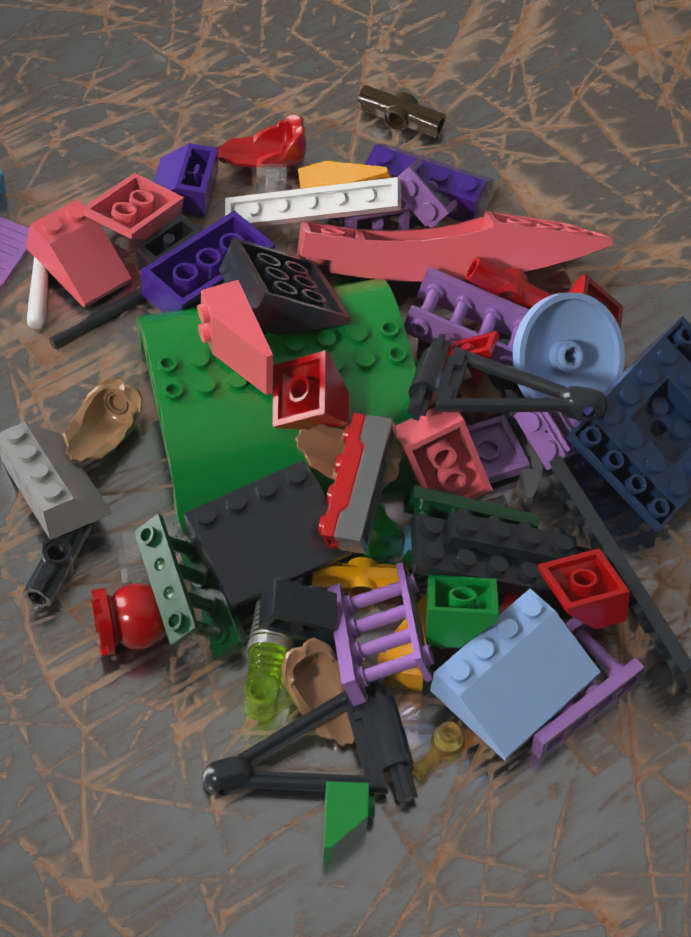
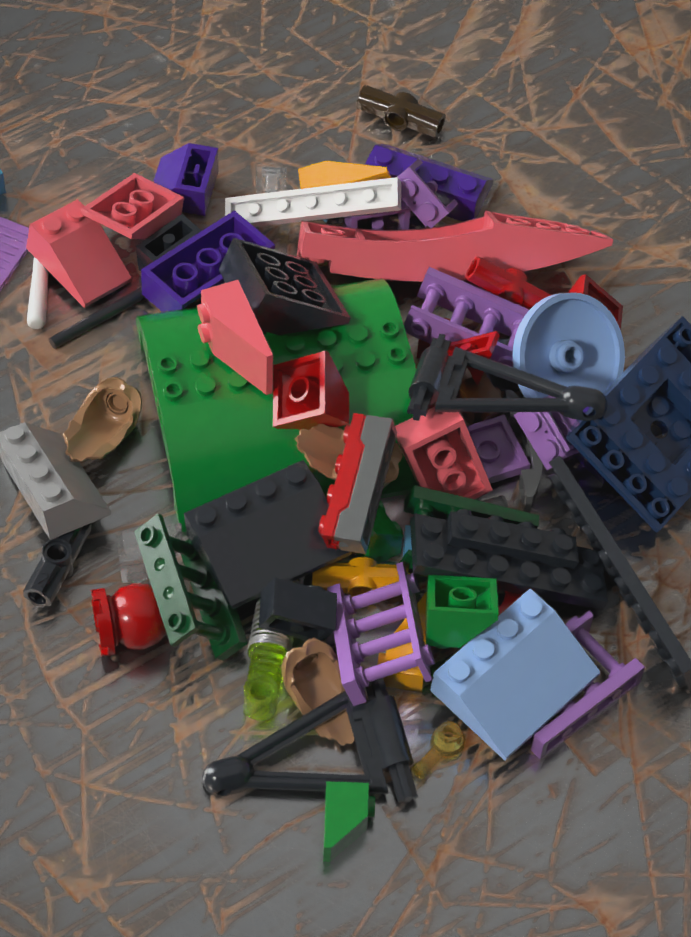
red hair [215,114,307,169] -> none
red slope [538,548,630,629] -> none

